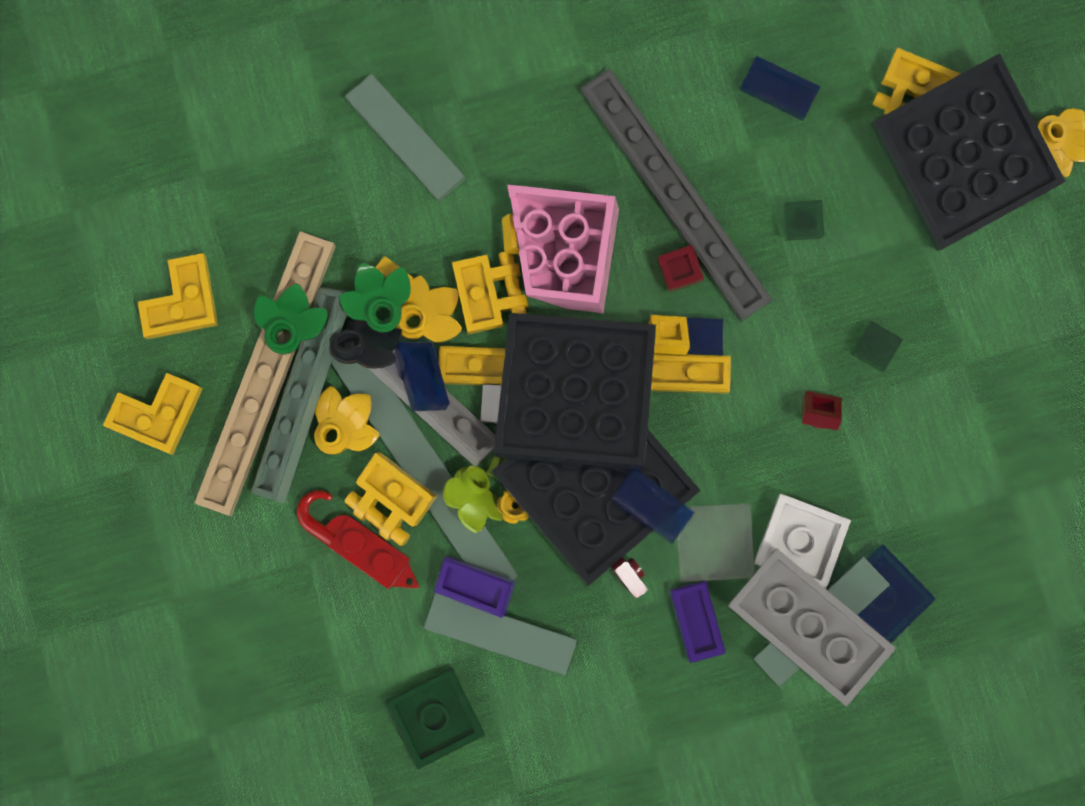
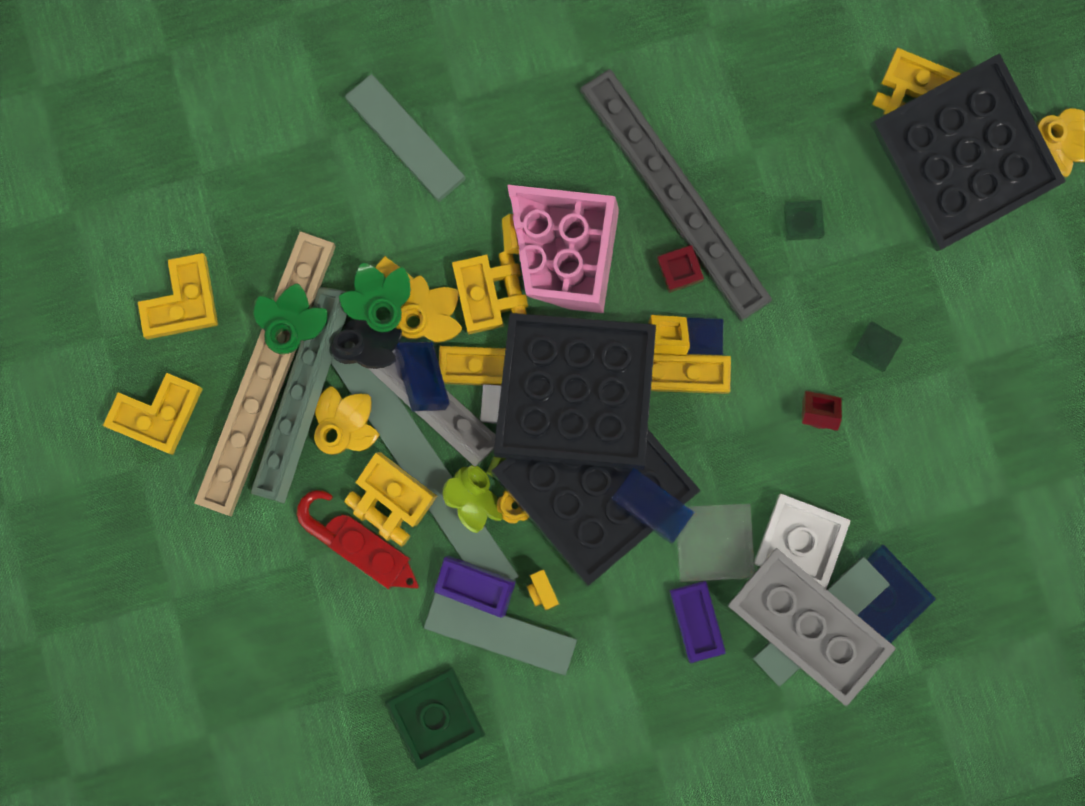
plate [610,557,648,599] -> none
clear blue tile [740,56,821,121] -> none
none -> yellow plate [527,569,559,610]

